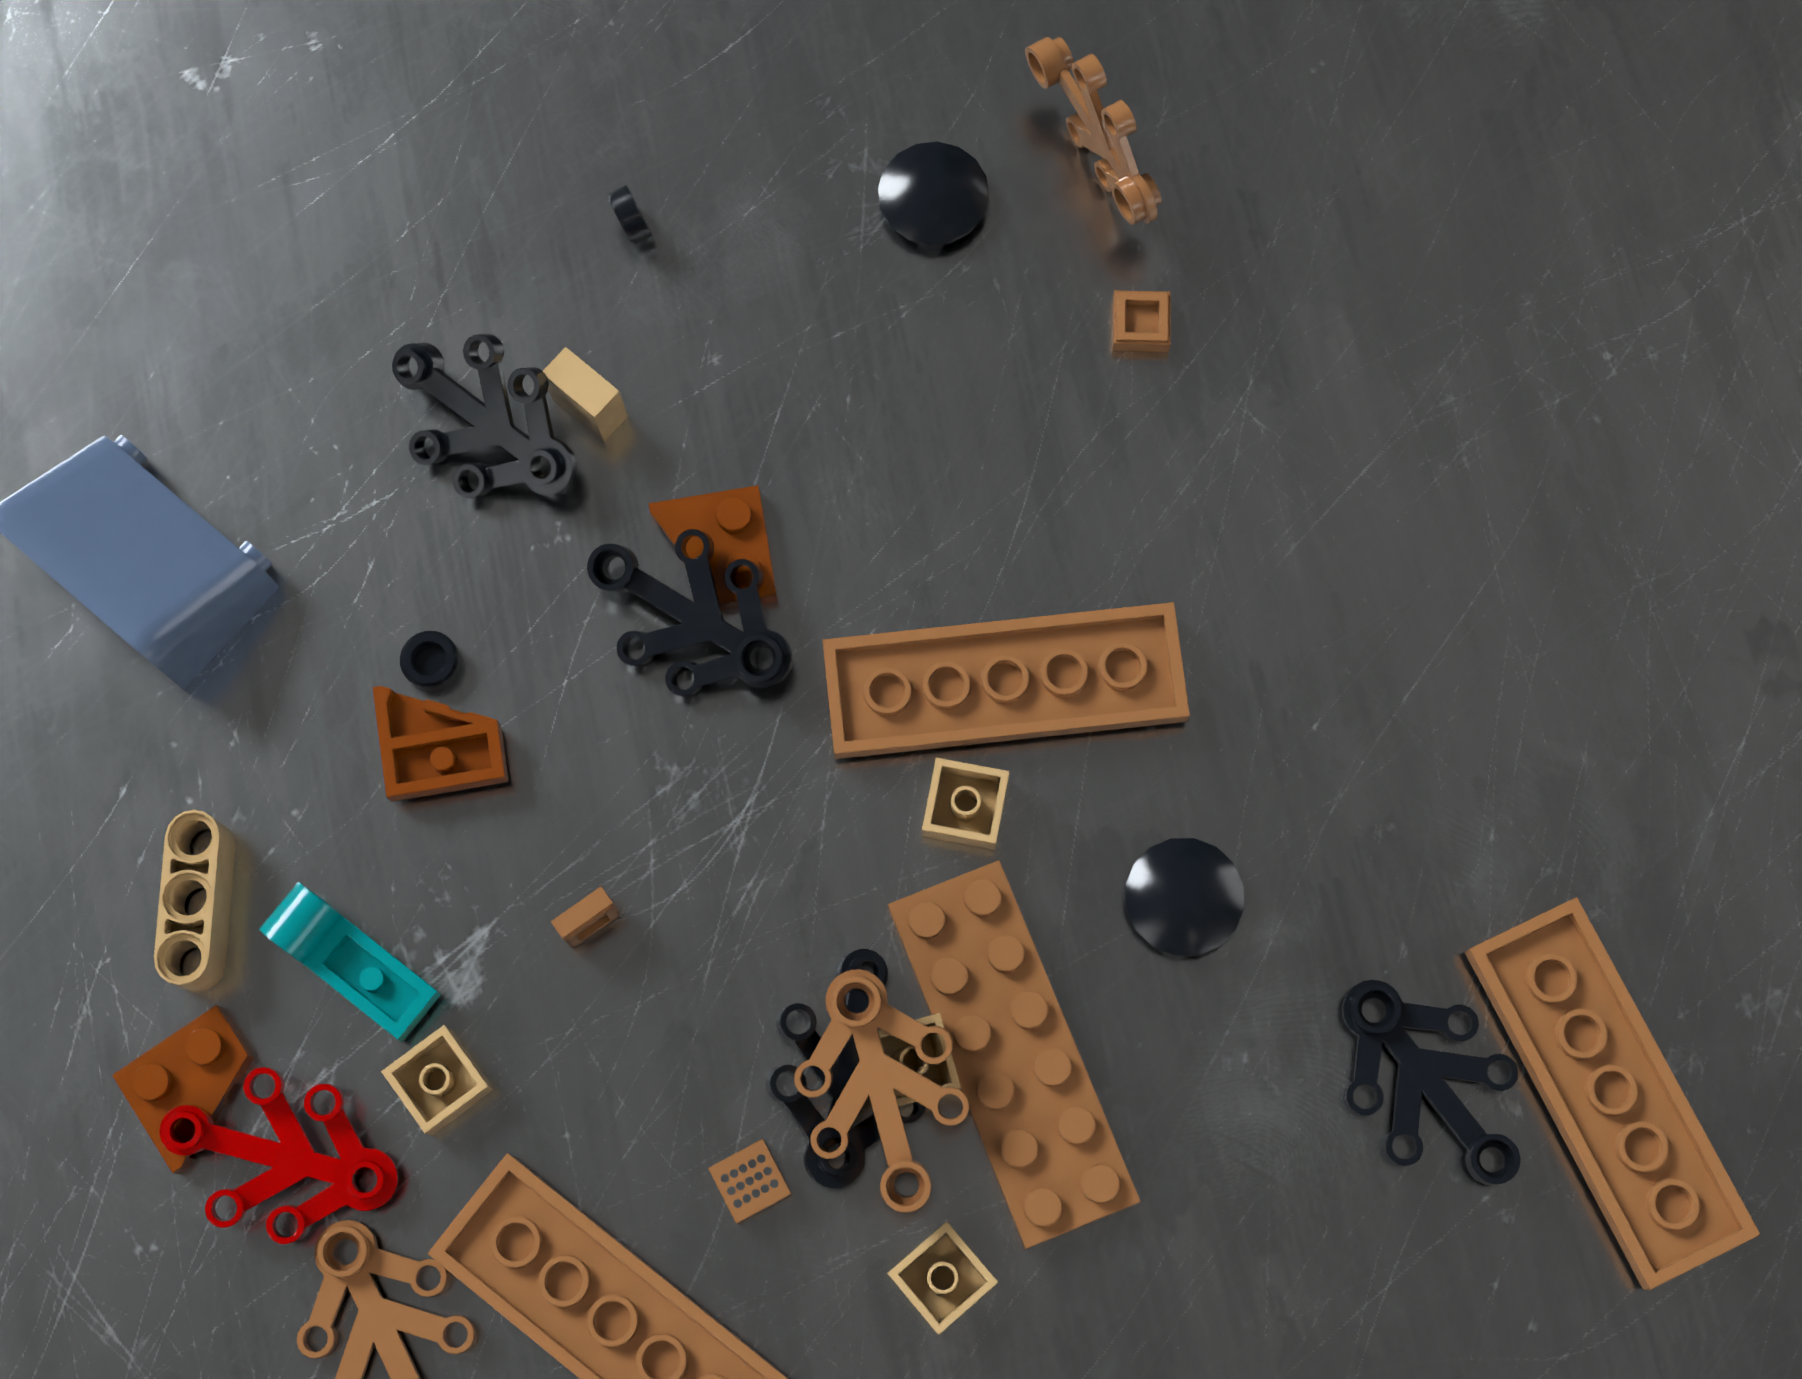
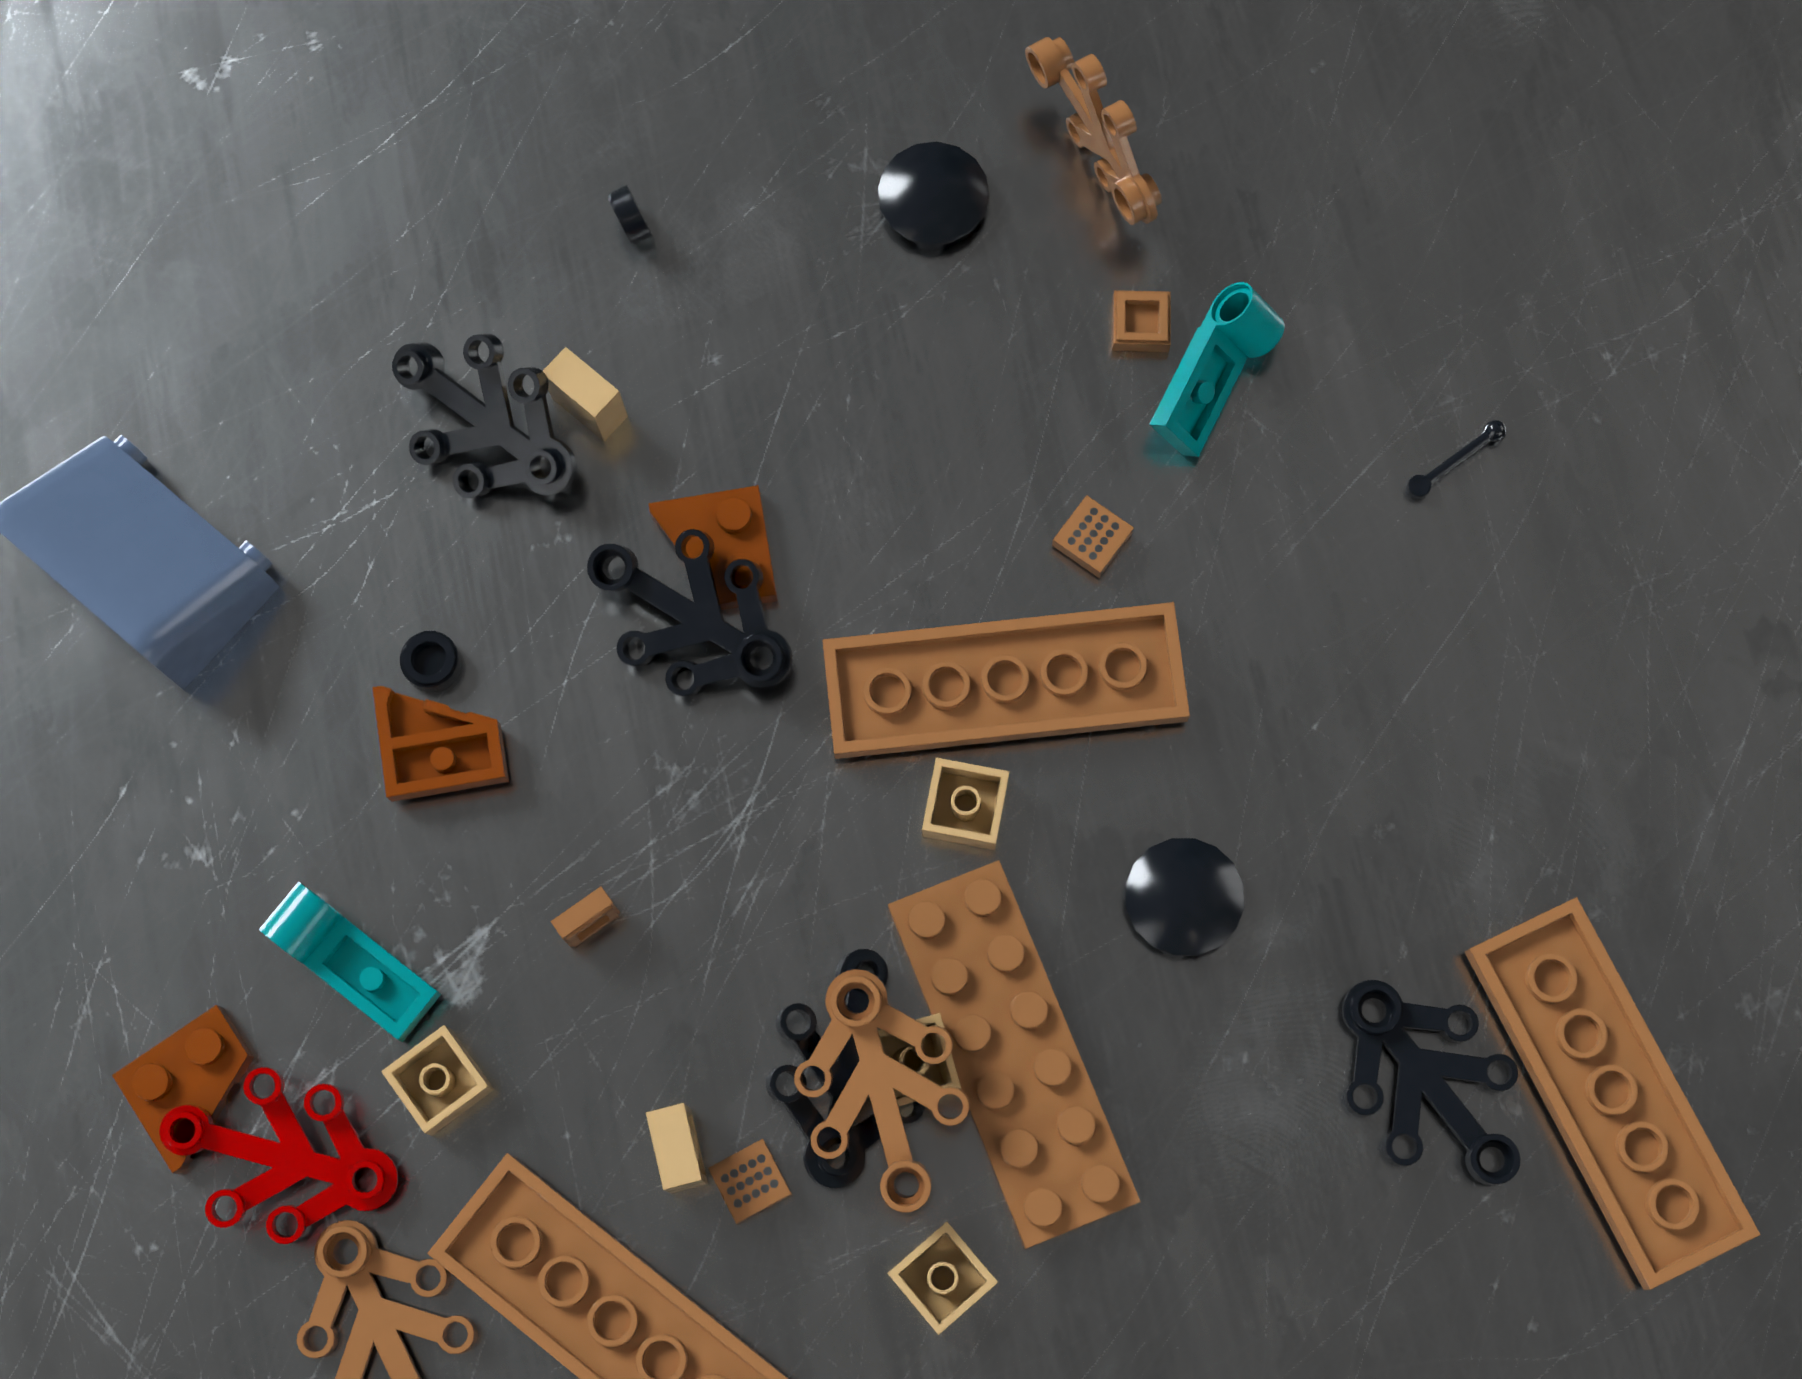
tan beam [154,810,236,993] -> none
none -> tan piece [646,1103,709,1194]
none -> medium nougat tile [1052,495,1134,578]
none -> teal plate [1149,282,1285,457]
none -> black hinge [1406,420,1507,500]

